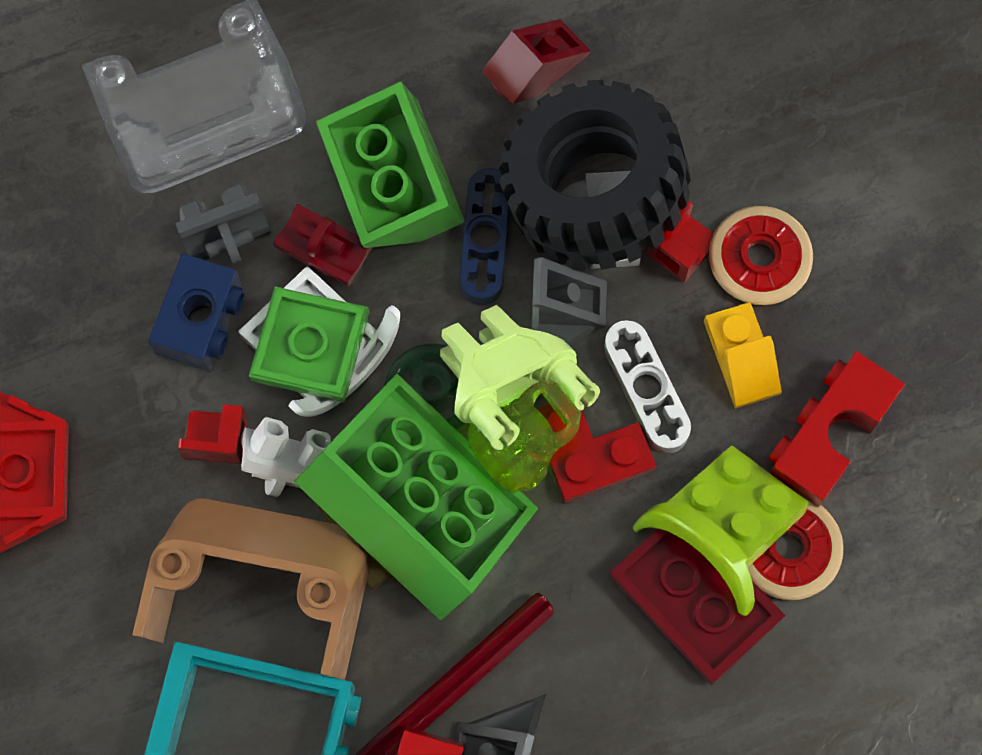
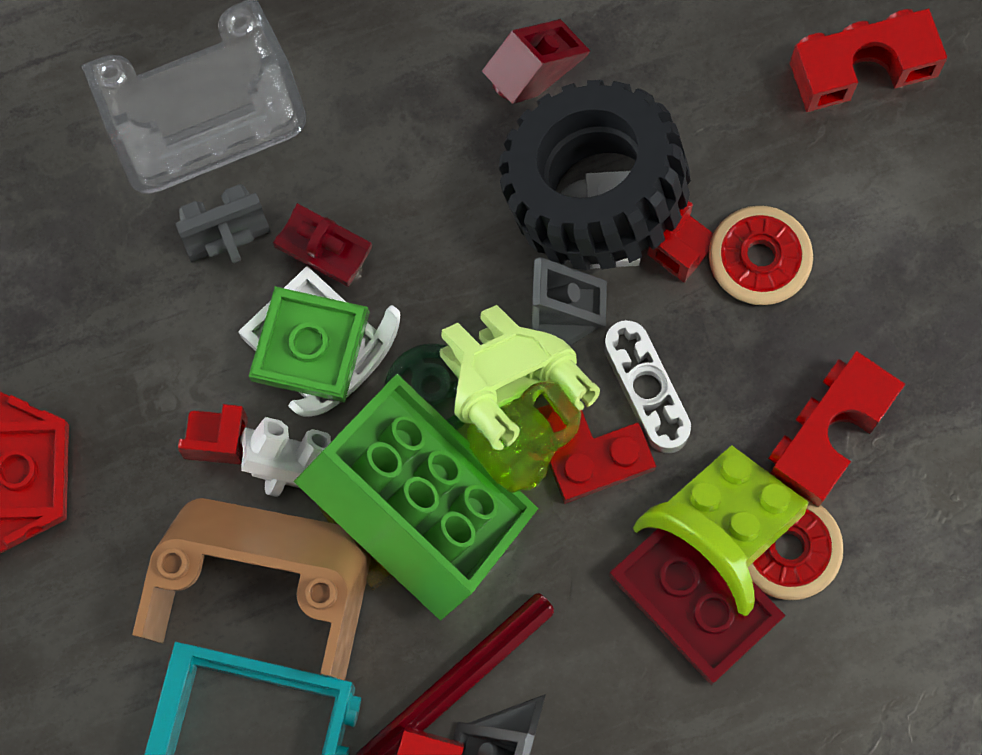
dark blue brick [148,253,245,371] -> none
bright green slope [316,81,465,248] -> none
dark blue beam [460,168,509,305] -> none
yellow slope [703,302,782,409] -> none
none -> red arch [790,8,947,112]

